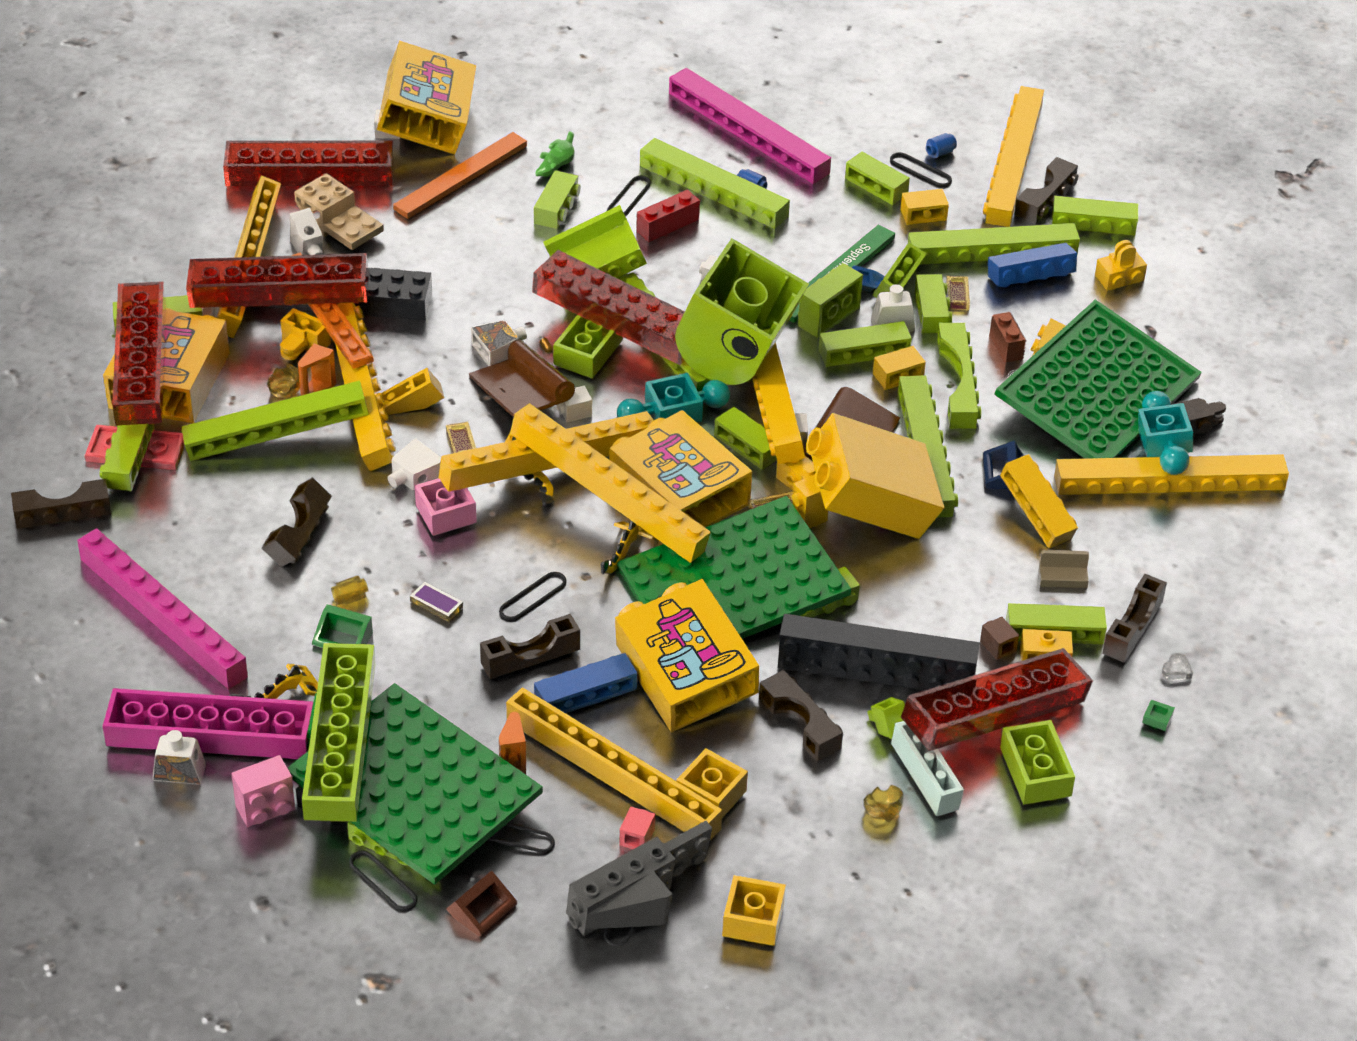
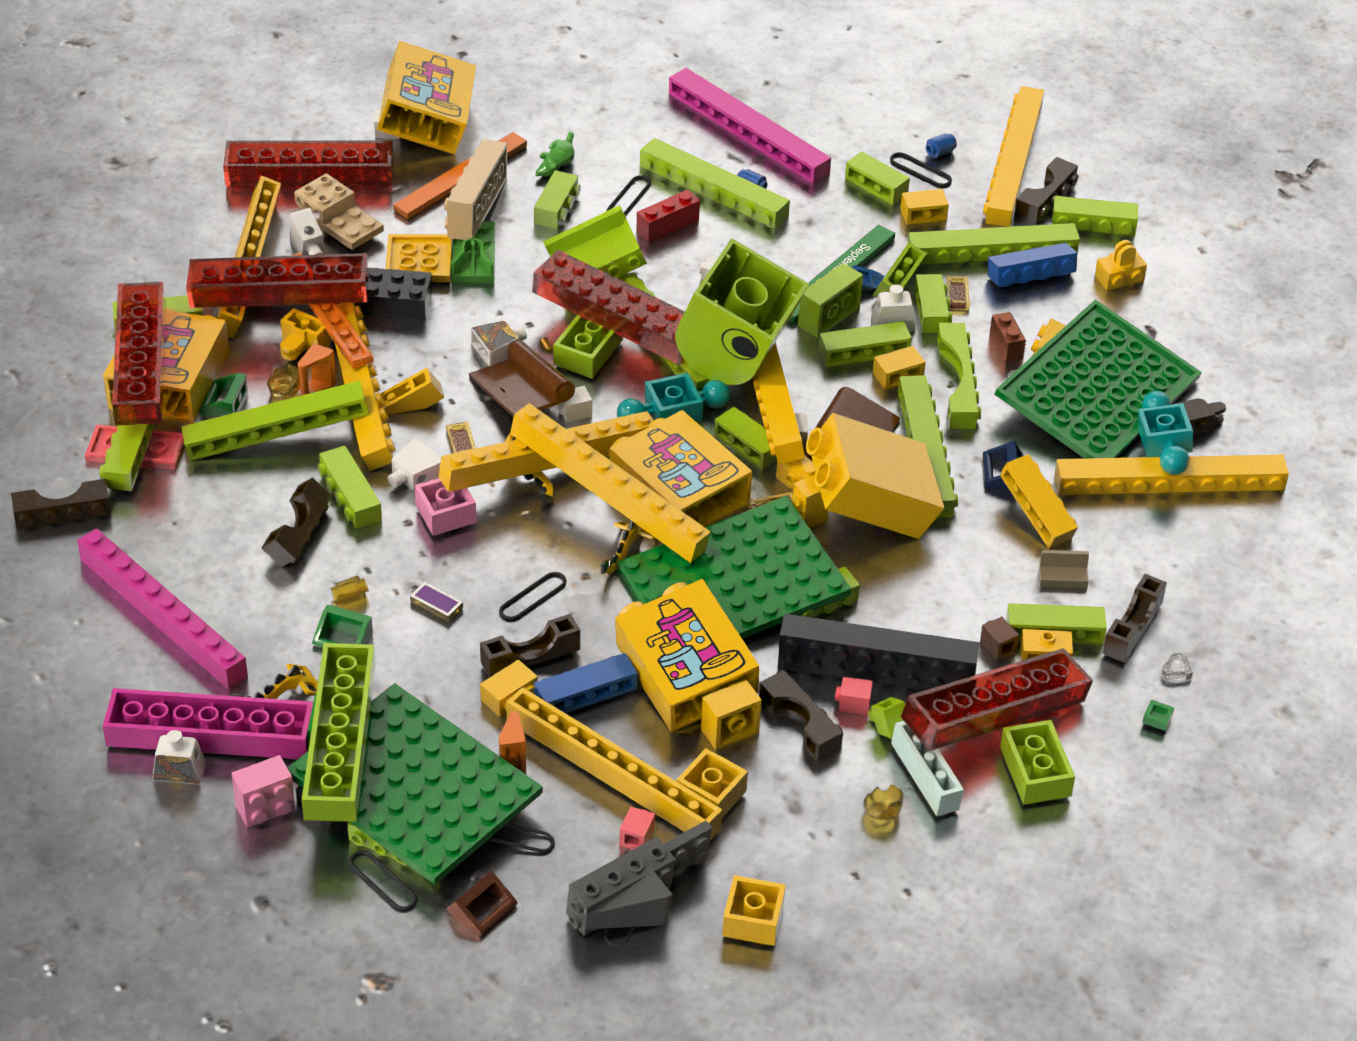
none -> green tile [199,373,248,417]
none -> lime brick [317,445,382,529]
none -> yellow plate [385,234,452,283]
none -> tan brick [444,139,507,240]
none -> bright green plate [451,221,496,283]
none -> yellow brick [480,660,538,717]
none -> yellow brick [701,680,761,750]
none -> coral brick [835,677,873,716]

